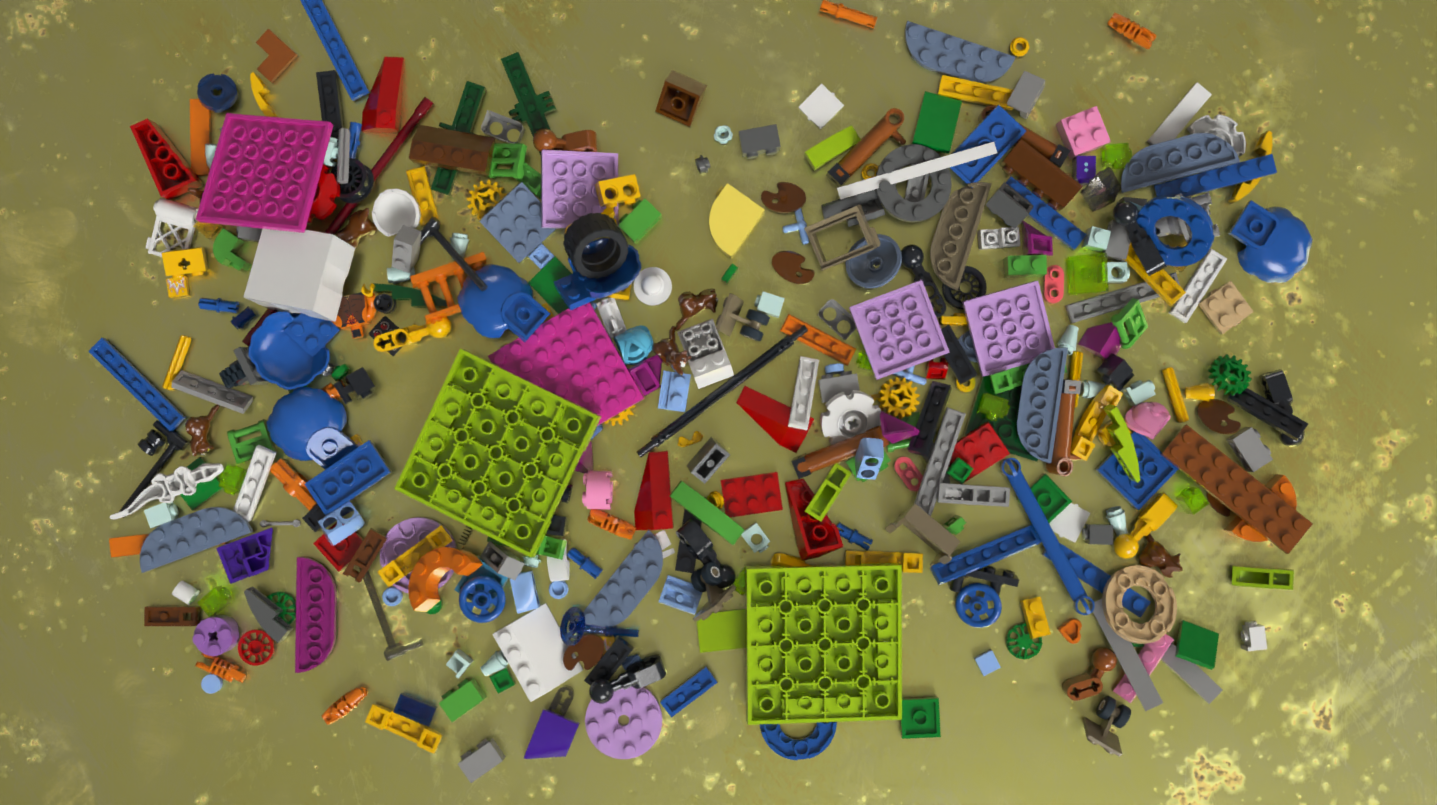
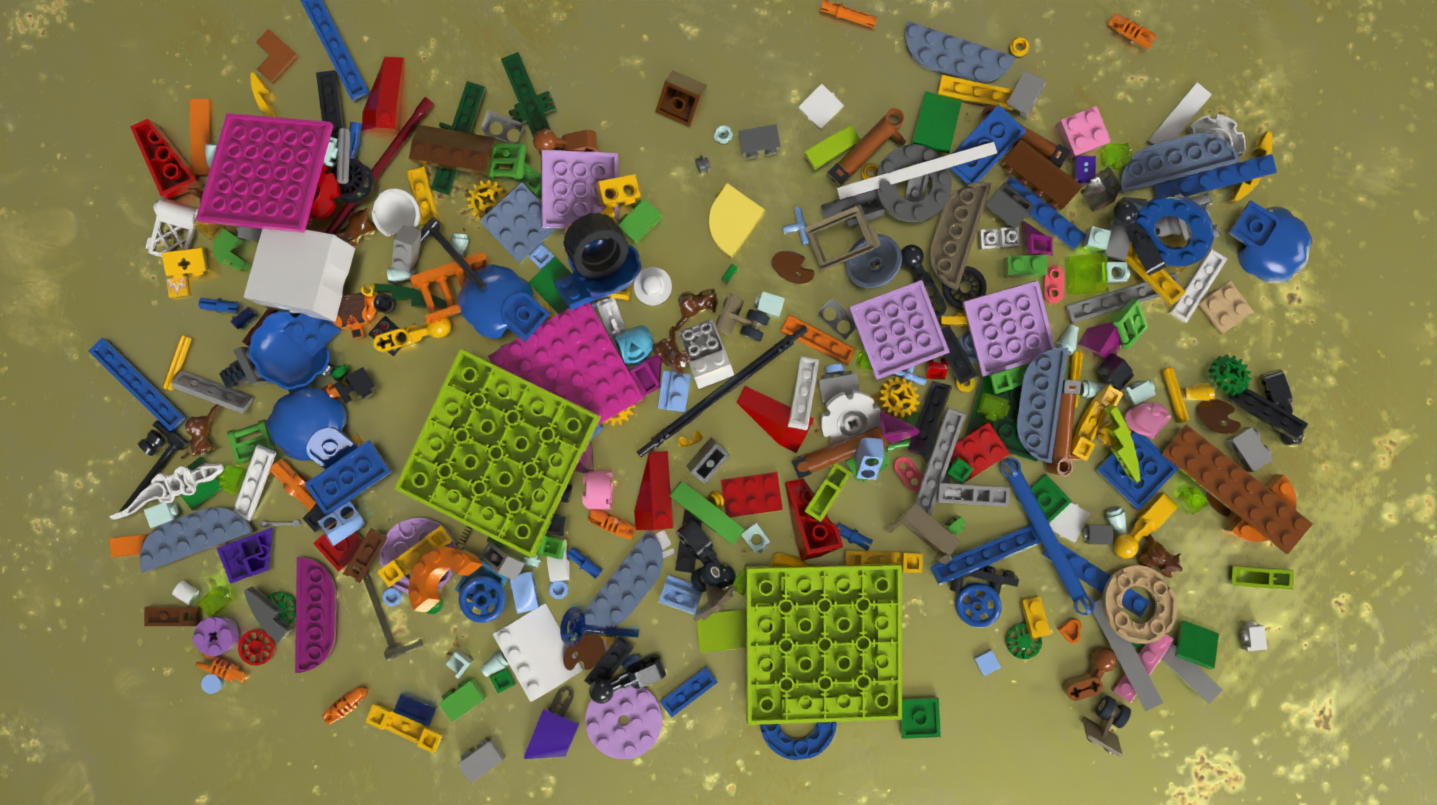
dark blue plate [197,73,238,113] -> none
reddish brown piece [761,182,806,213] -> none

